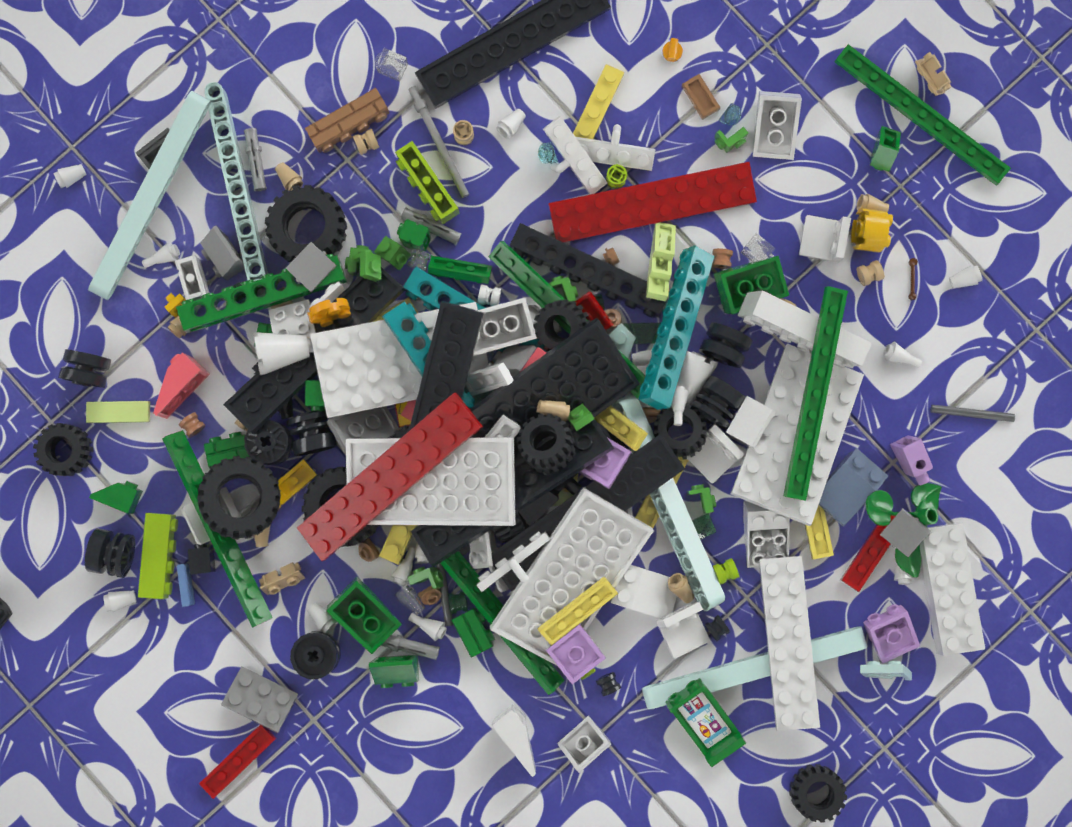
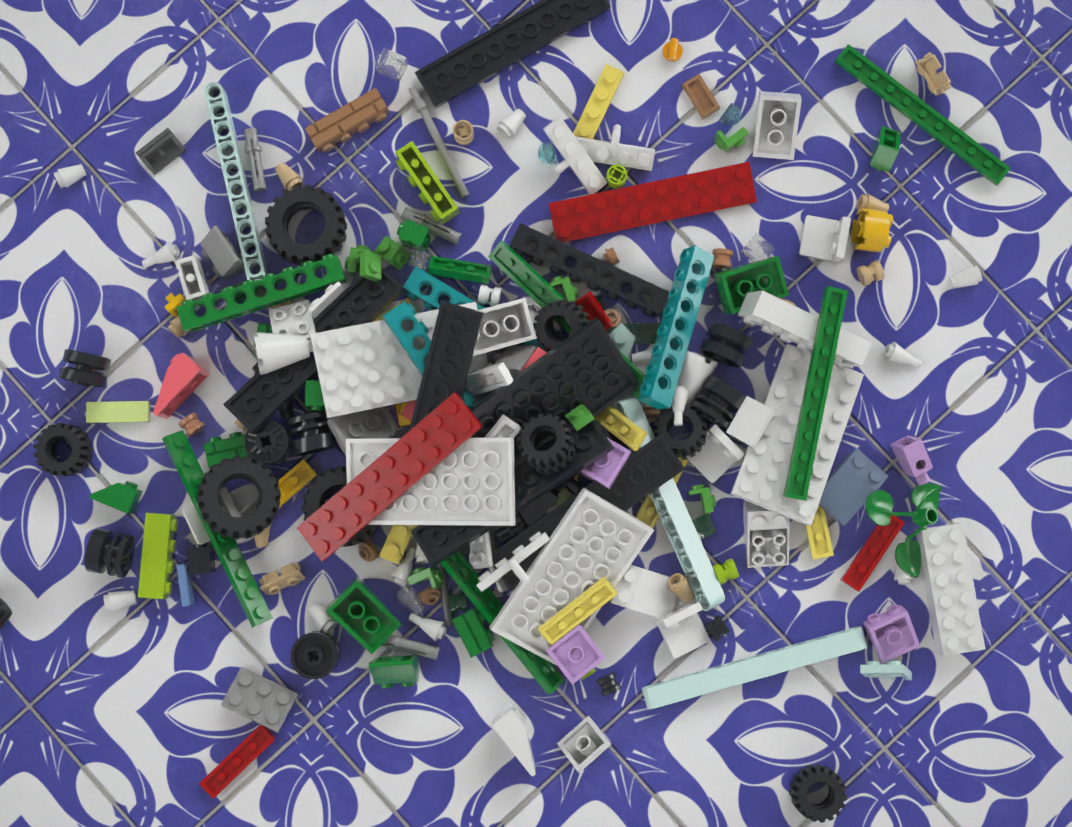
light aqua beam [88,91,211,300] -> none
light grey piece [286,242,336,292] -> none
light orange plate [307,298,351,327] -> none
tan wheel [353,129,380,155] -> none
tan cone [537,400,570,422] -> none
yellowish green slope [646,222,676,302] -> none
panel [666,678,746,768] -> none
white plate [759,556,820,731] -> none
light grey piece [880,508,931,557] -> none
reddish brown hinge [908,258,918,300] -> none
dark grey bar [930,404,1015,422] -> none

